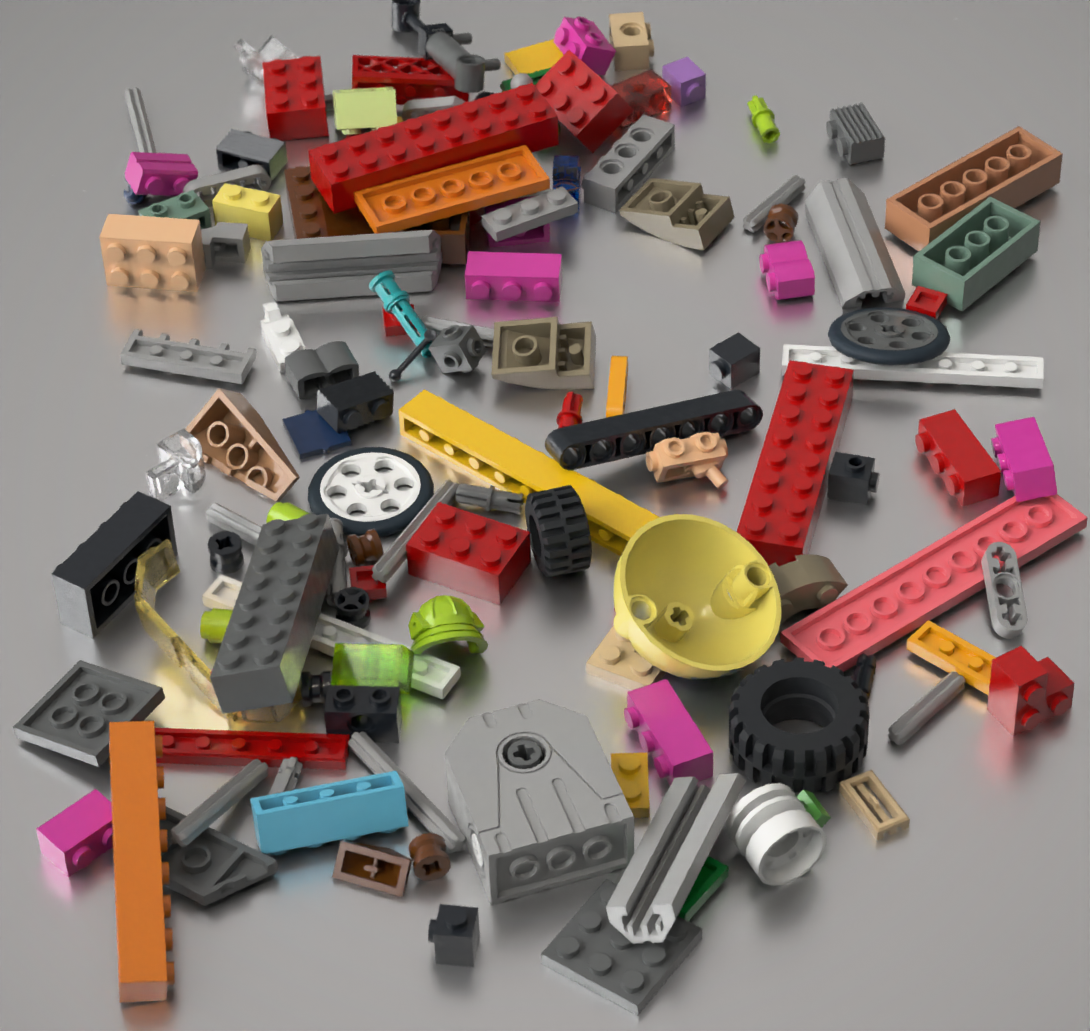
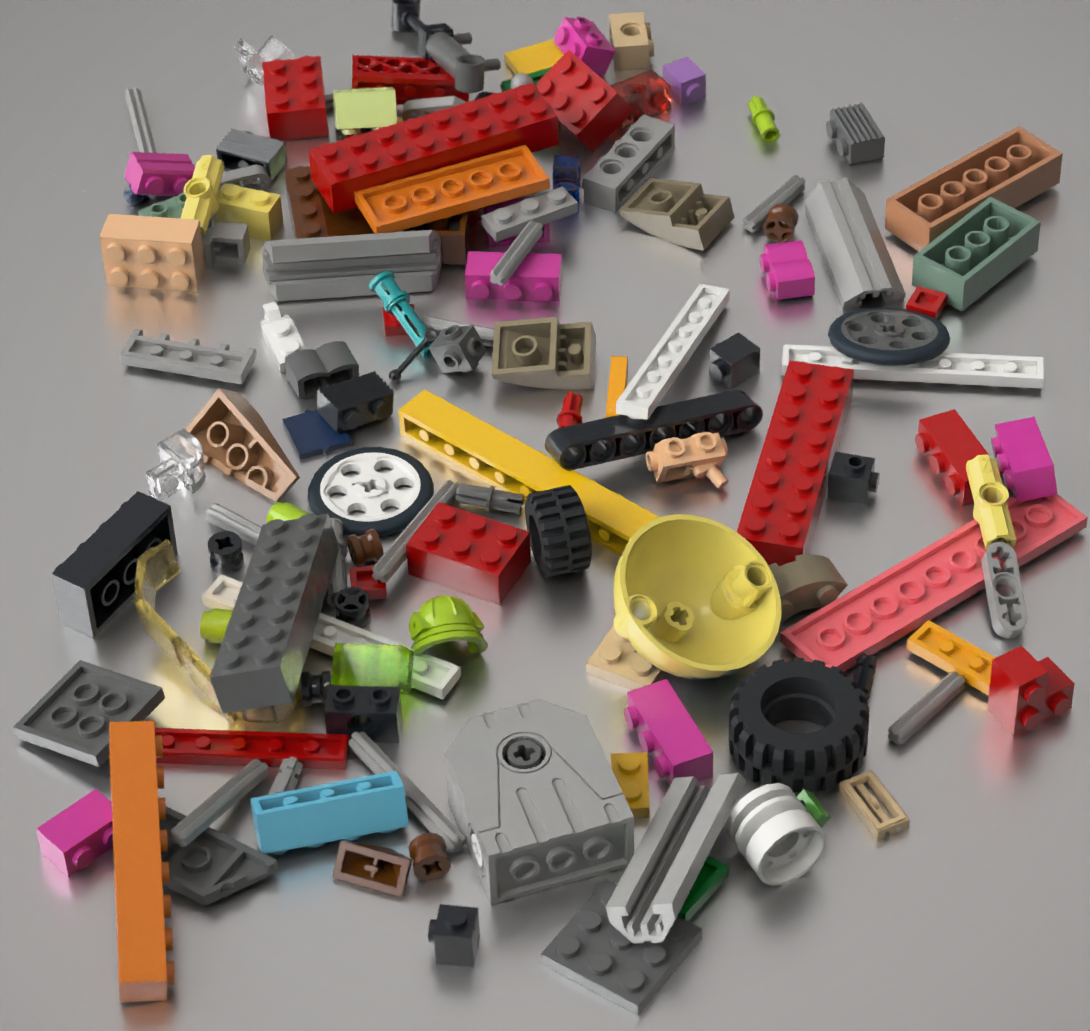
none -> light yellow piece [181,155,225,236]
none -> light grey axle [490,220,543,286]
none -> white plate [616,284,730,420]
none -> light yellow piece [966,454,1016,549]

